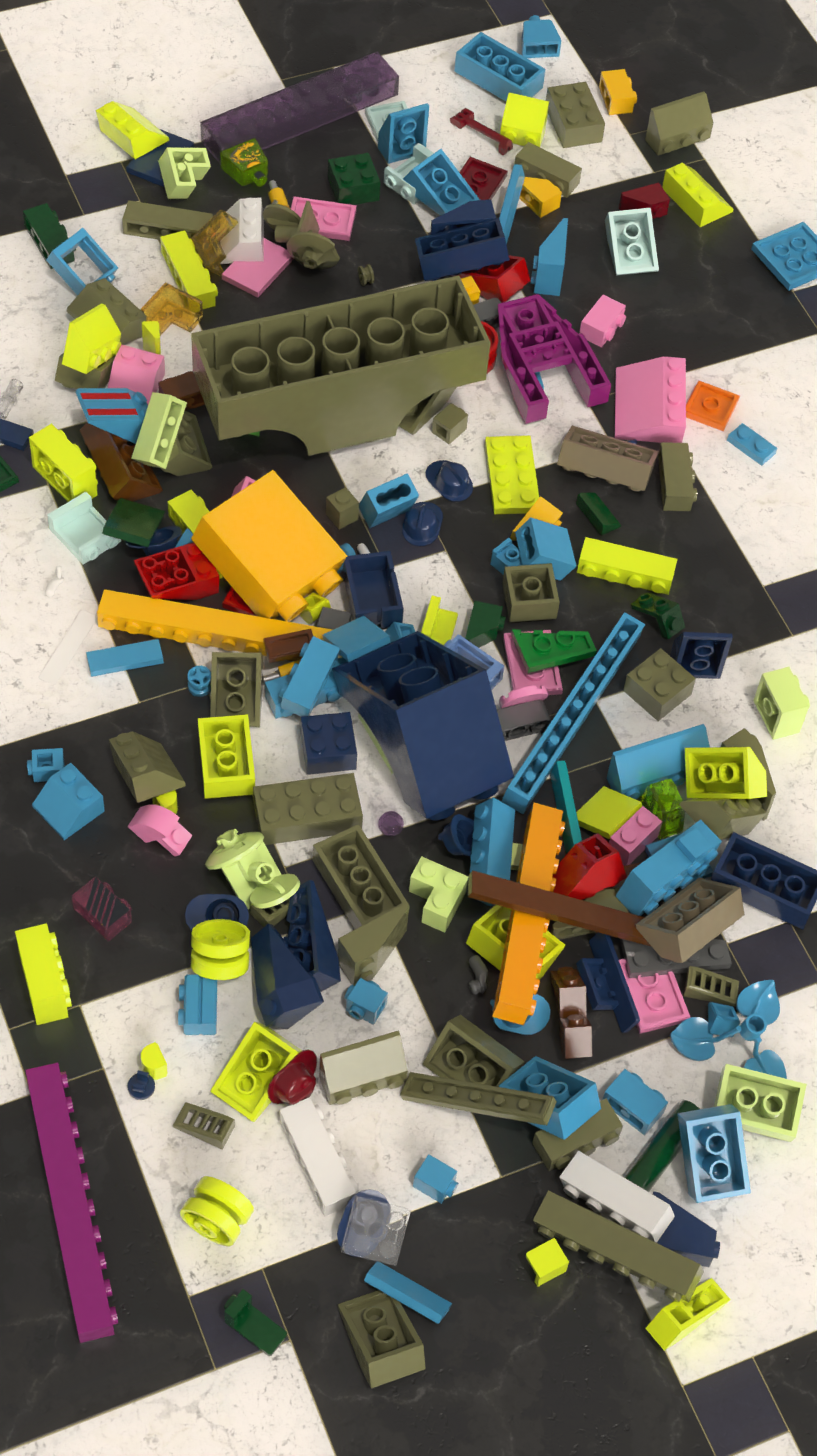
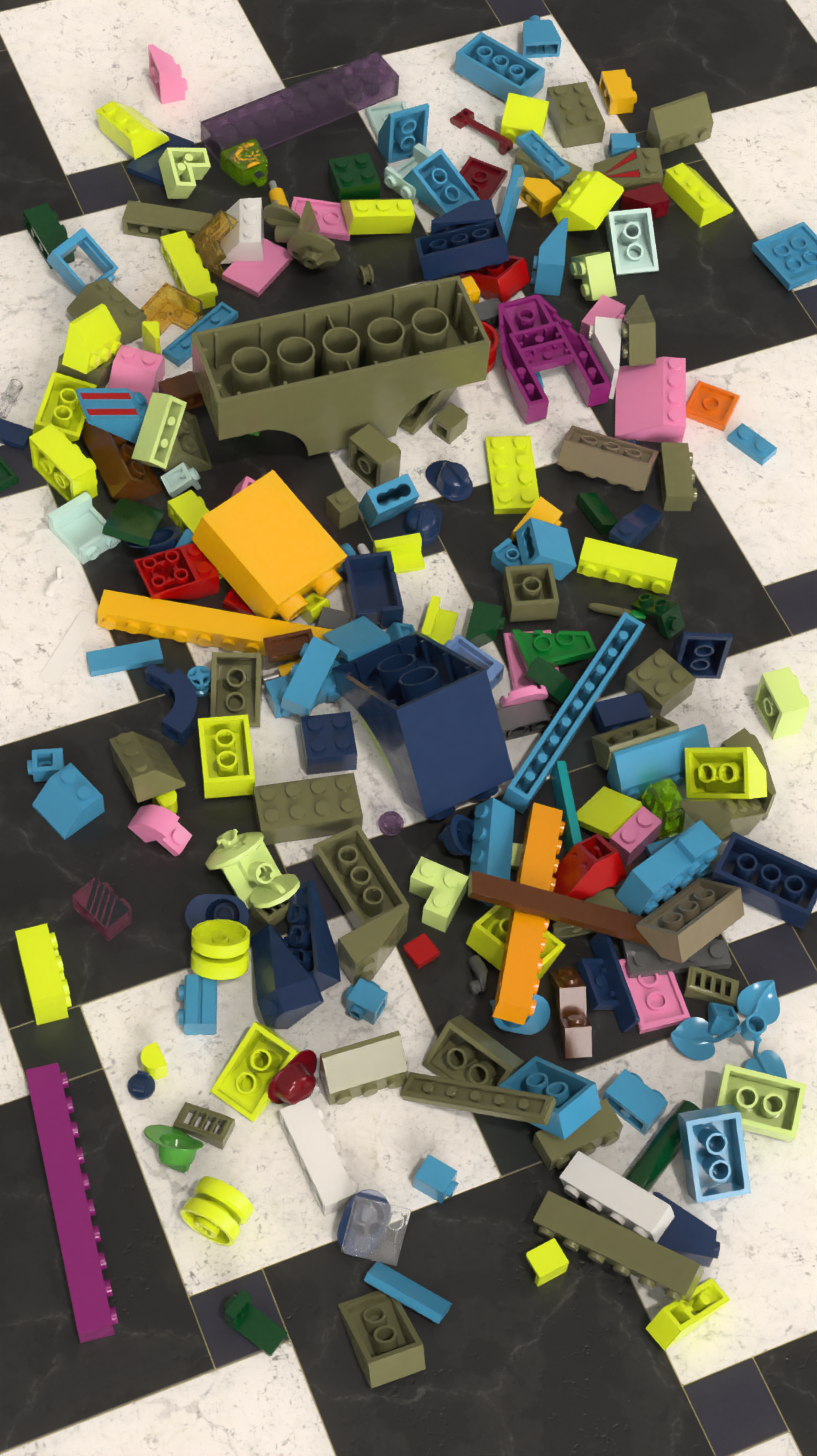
none -> neon yellow slope [32,372,97,442]
none -> bright green piece [144,1124,204,1172]
none -> dark blue arch [145,663,198,746]
none -> bright pink slope [148,44,188,104]
none -> light aqua bracket [161,462,201,498]
none -> dark azure tile [162,302,238,367]
none -> neon yellow slope [341,199,416,235]
none -> olive brick [347,424,401,489]
none -> neon yellow panel [373,533,425,574]
none -> red tile [403,933,440,969]
none -> dark azure tile [515,130,571,181]
none -> dark green slope [524,656,575,706]
none -> neon yellow slope [552,171,624,231]
none -> yellowish green brick [570,252,617,301]
none -> white slope [587,316,622,399]
none -> olive piece [588,603,646,621]
none -> olive slope [591,715,679,771]
none -> dark blue brick [592,692,651,734]
none -> olive slope [593,148,664,192]
none -> dark blue slope [607,503,664,549]
none -> dark azure brick [608,133,640,158]
none -> olive slope [621,295,656,366]

